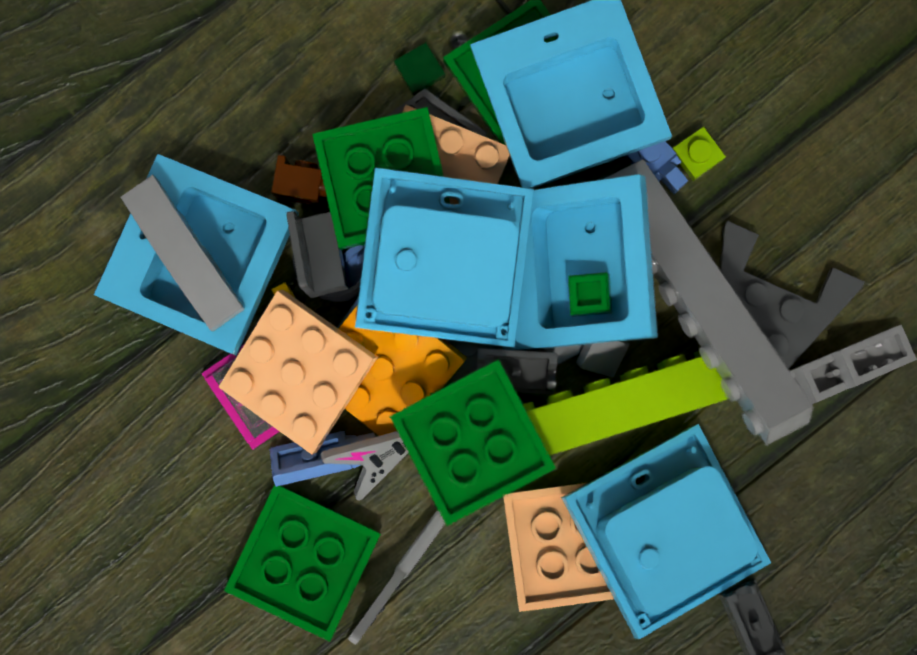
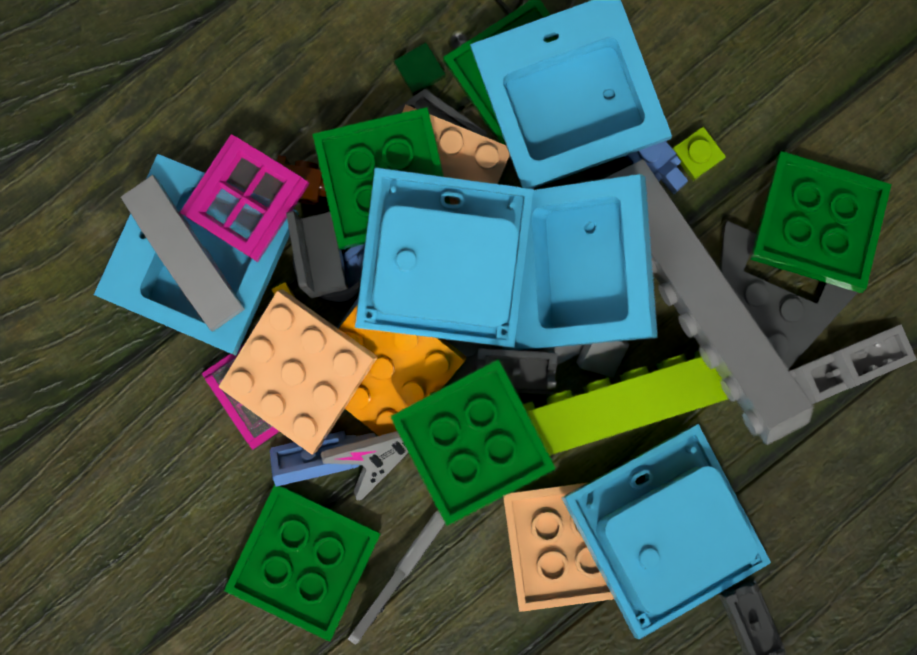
green tile [568,272,612,317] -> none
none -> dark pink piece [180,134,310,262]
none -> green plate [750,151,892,294]

